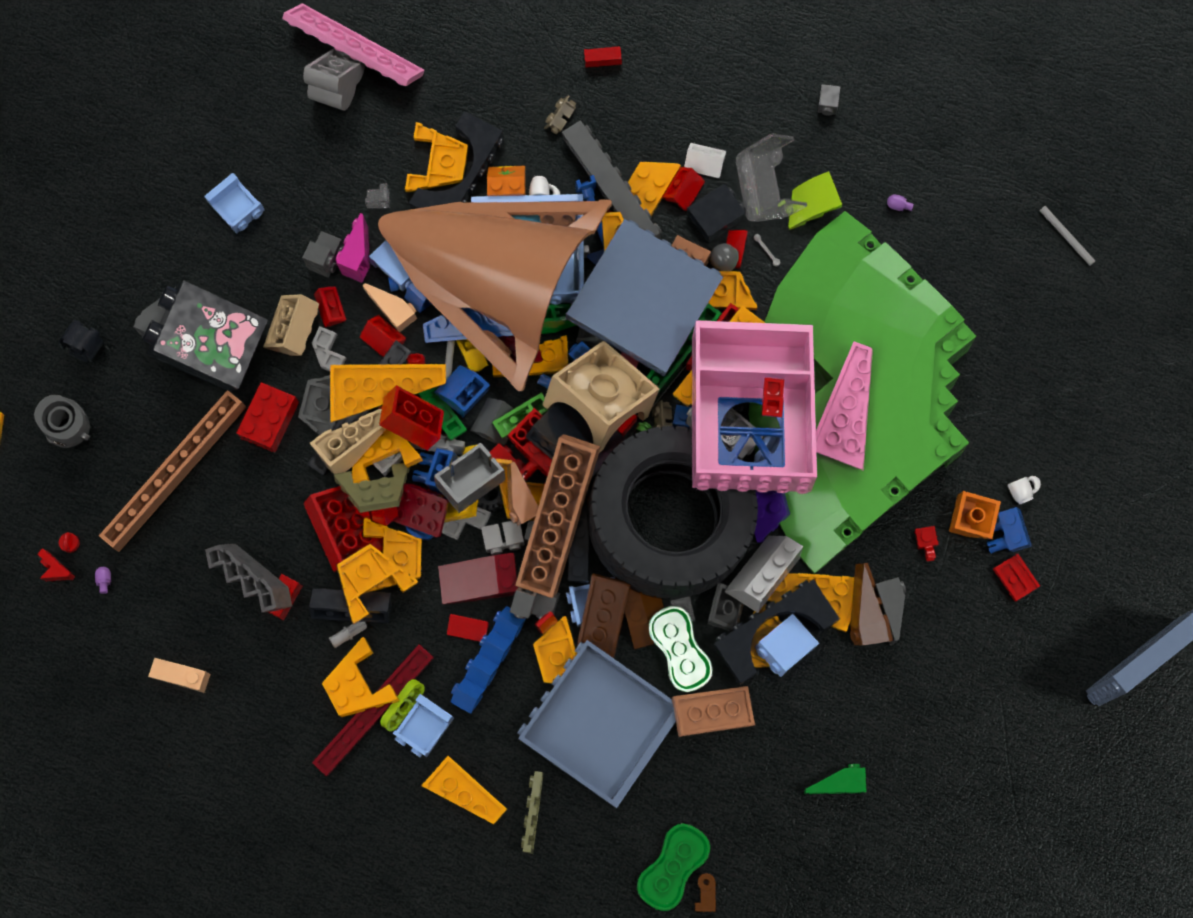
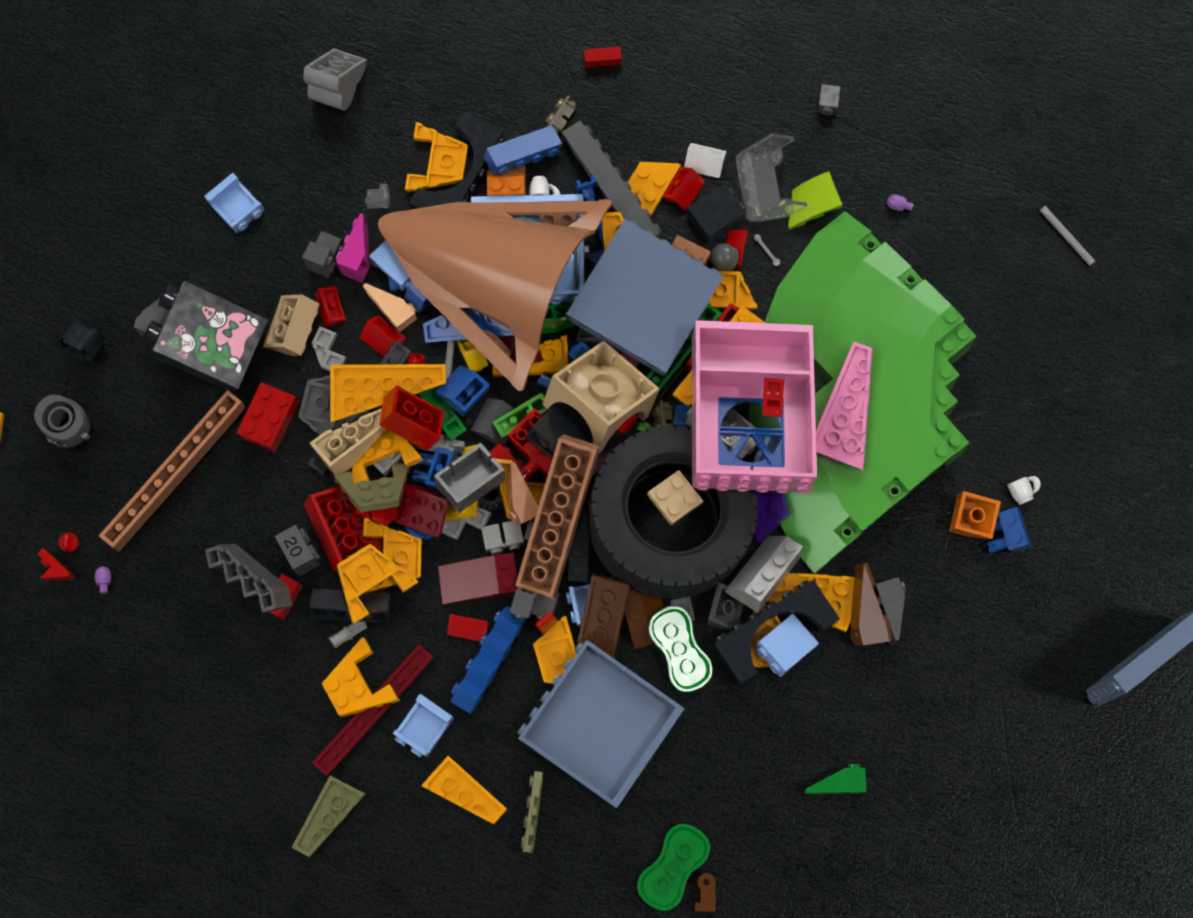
light nougat slope [148,658,210,693] -> none
bright pink plate [282,3,424,86] -> none
lime beam [380,679,424,731] -> none
nougat tile [672,686,755,737] -> none
red plate [914,526,938,562] -> none
red plate [993,554,1040,602] -> none
none -> dark grey brick [275,525,320,576]
none -> olive wing [292,776,365,857]
none -> brick [484,125,562,176]
none -> tan plate [647,470,703,525]

